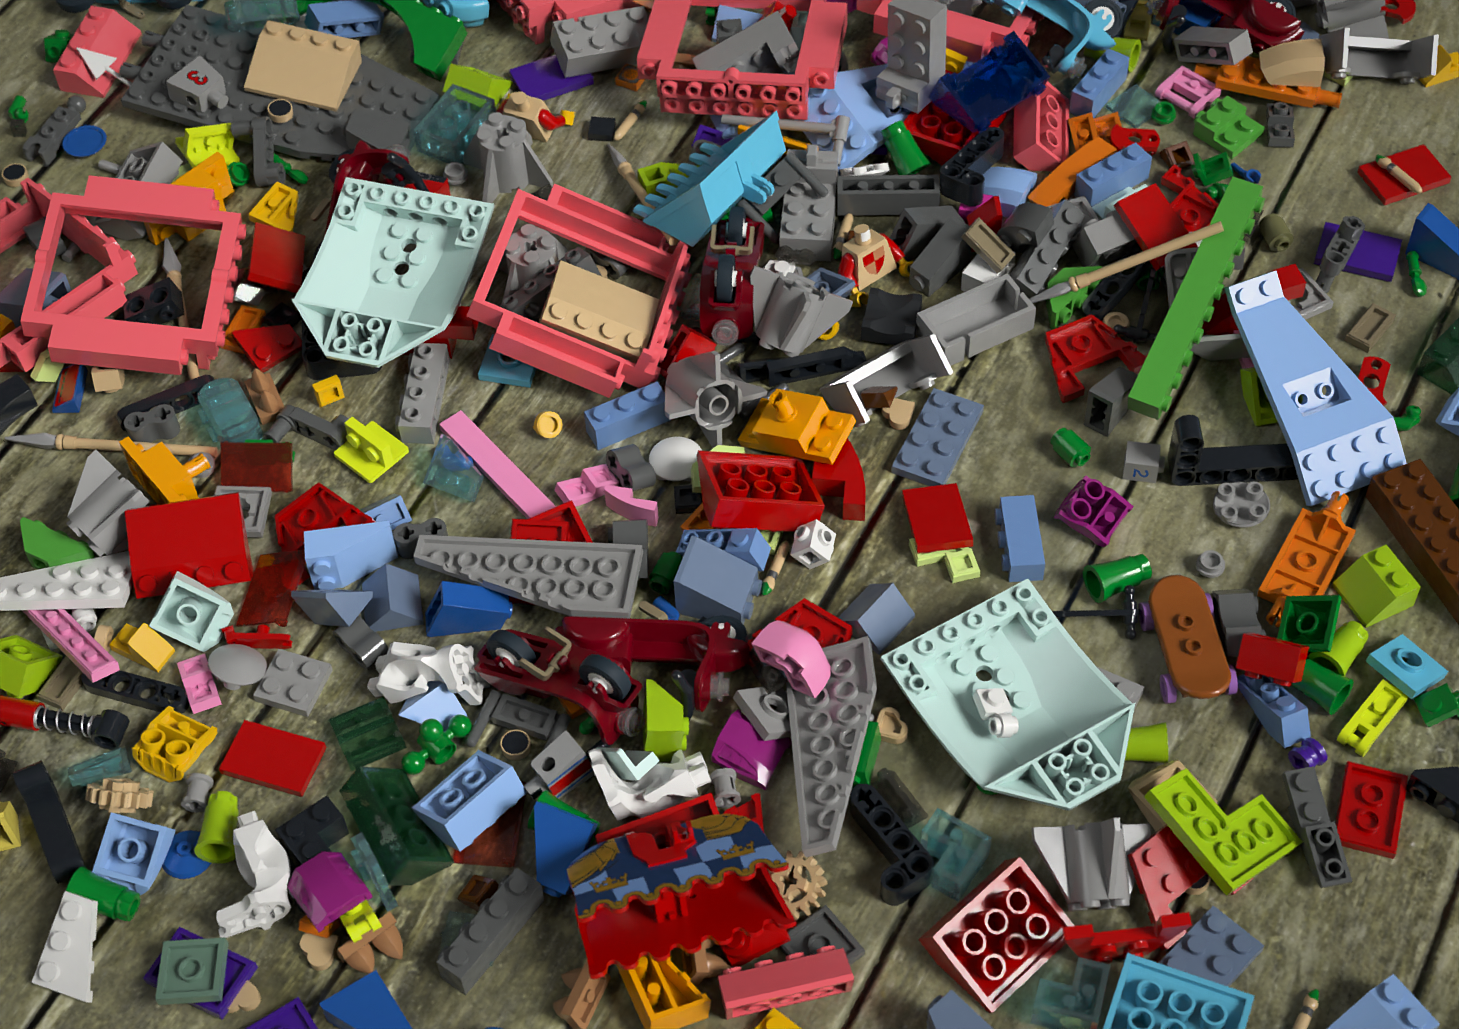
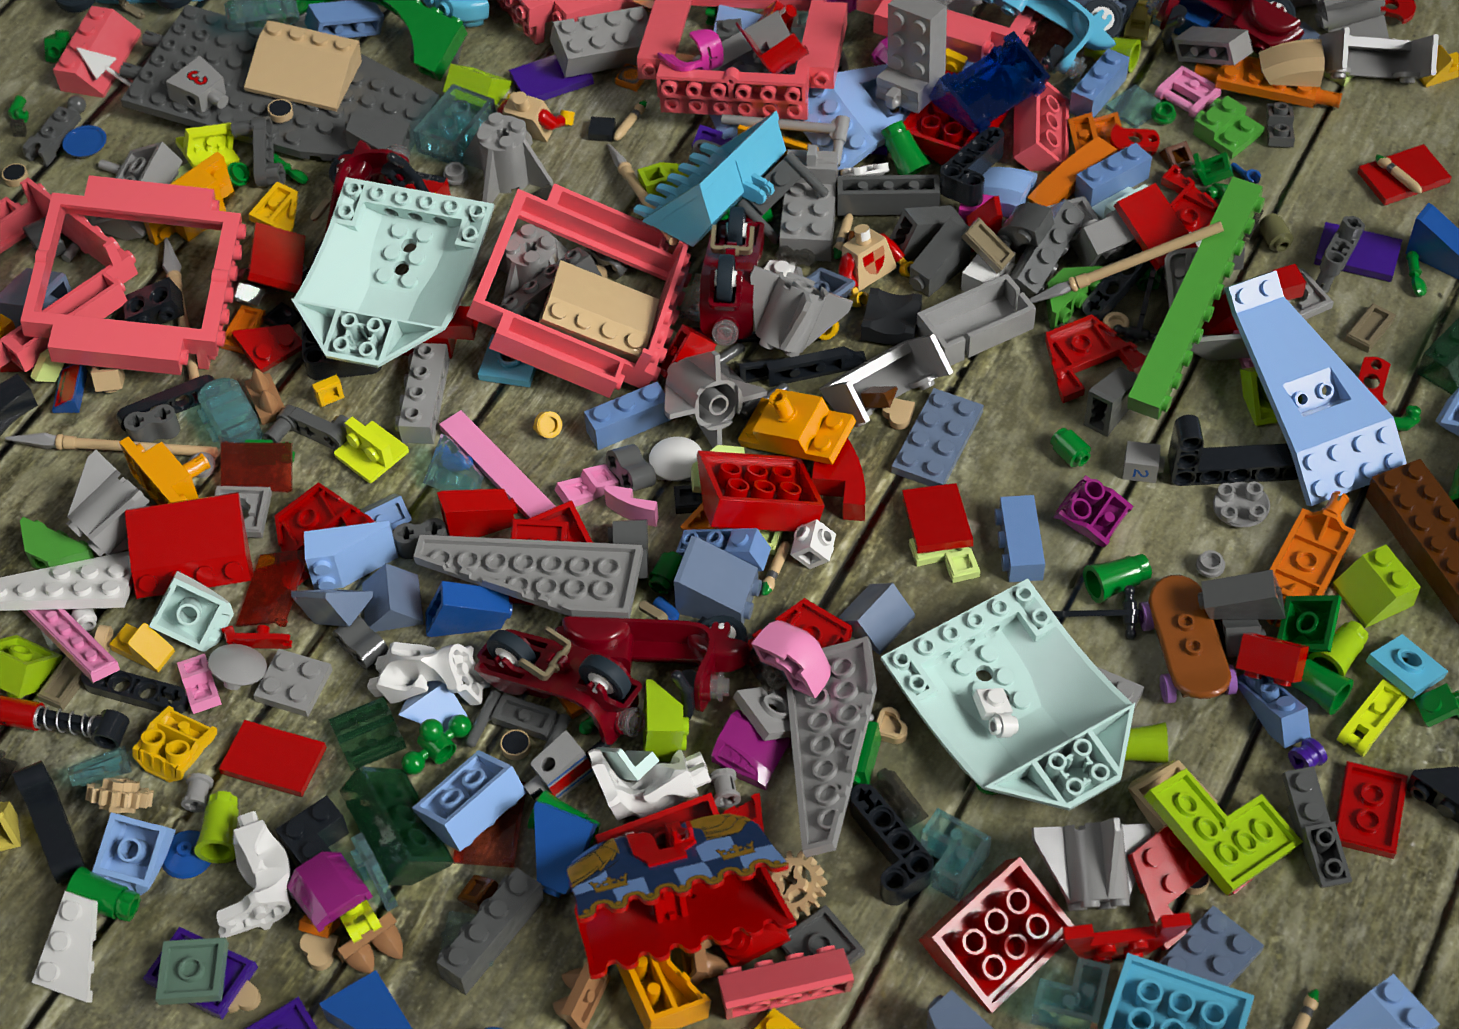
none -> red slope [437,489,518,537]
none -> dark pink helmet [657,29,724,72]
none -> red piece [735,22,809,74]
none -> dark grey slope [1198,570,1286,620]

